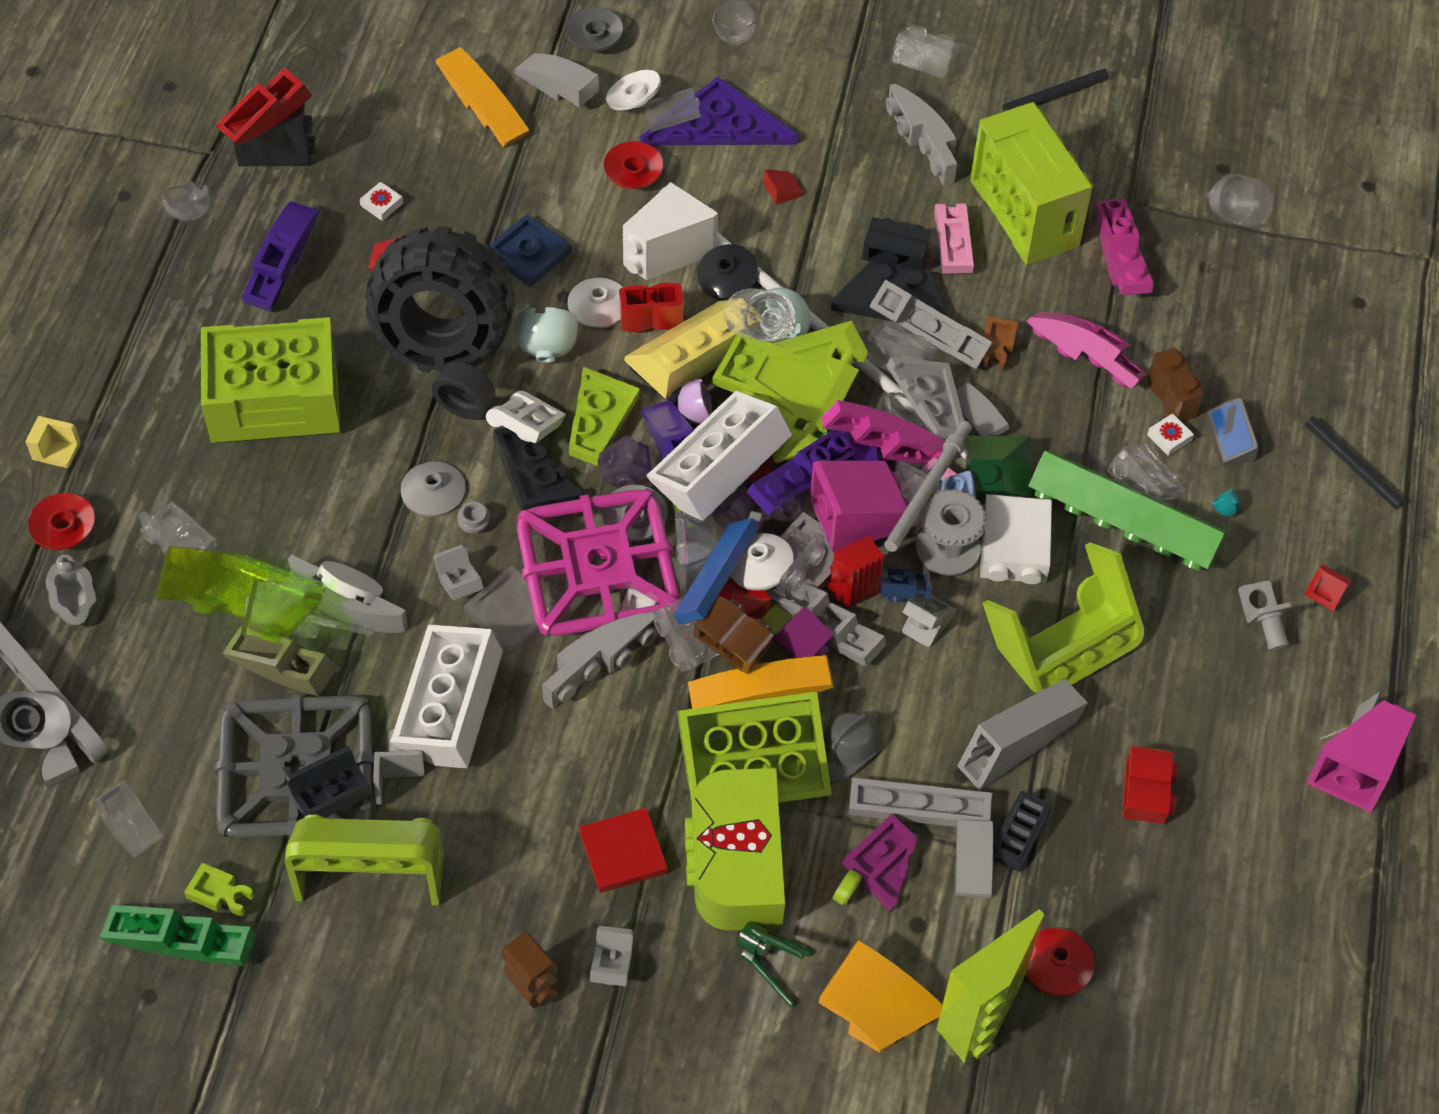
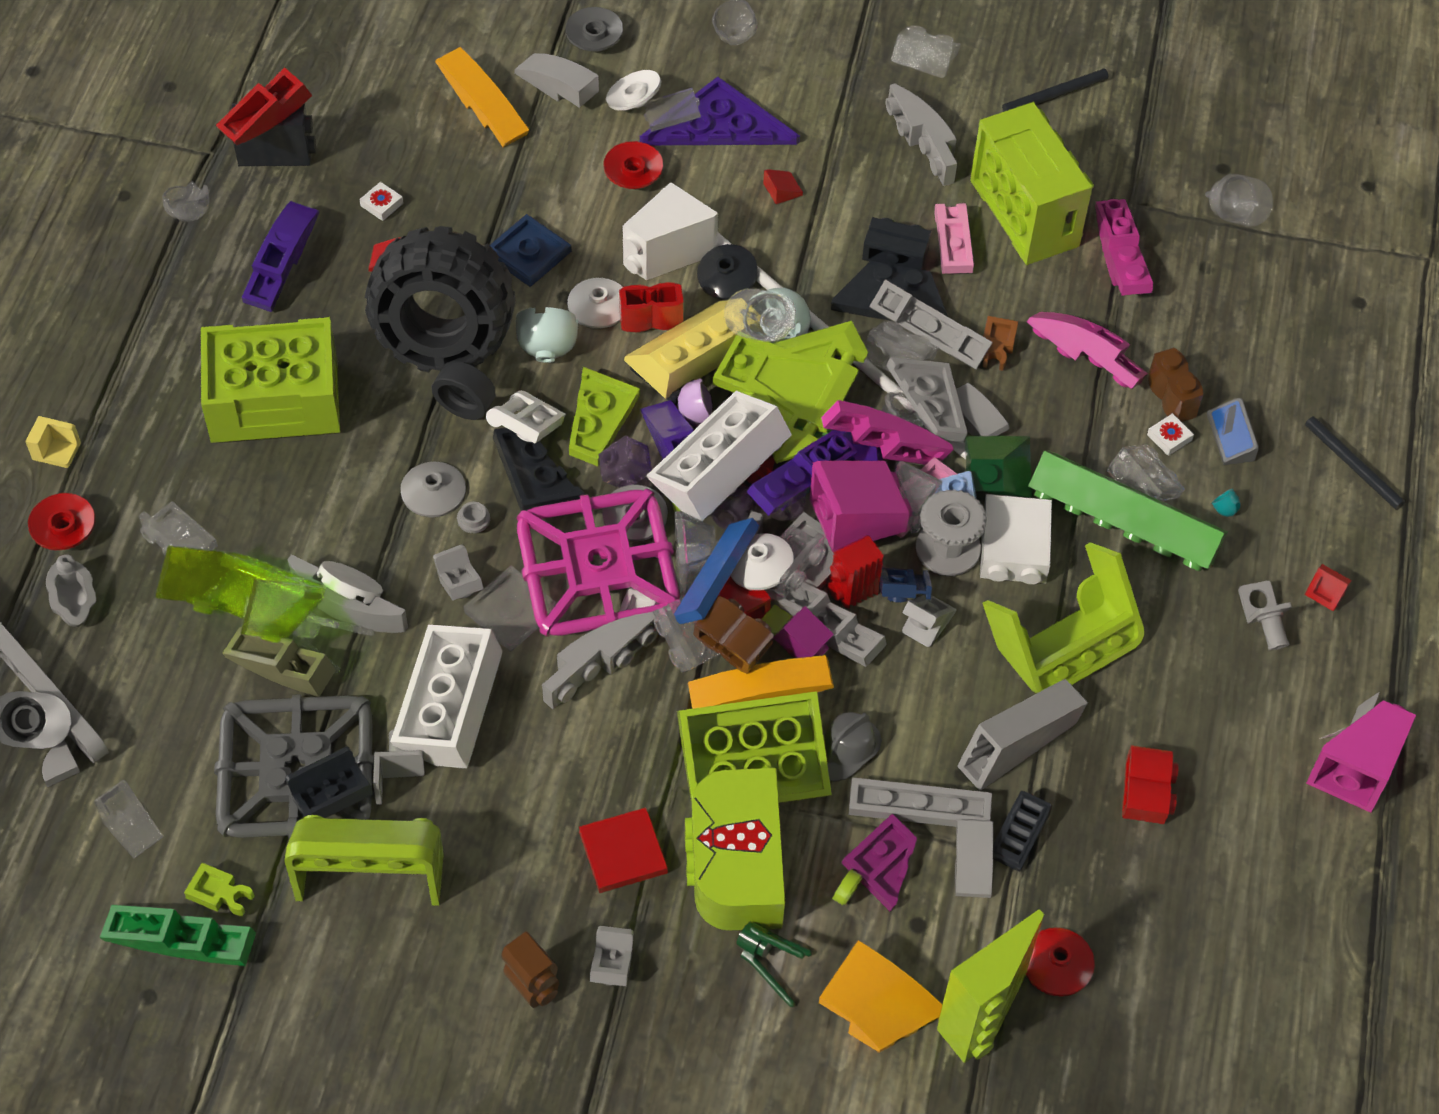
light grey bar [884,421,972,552] -> none

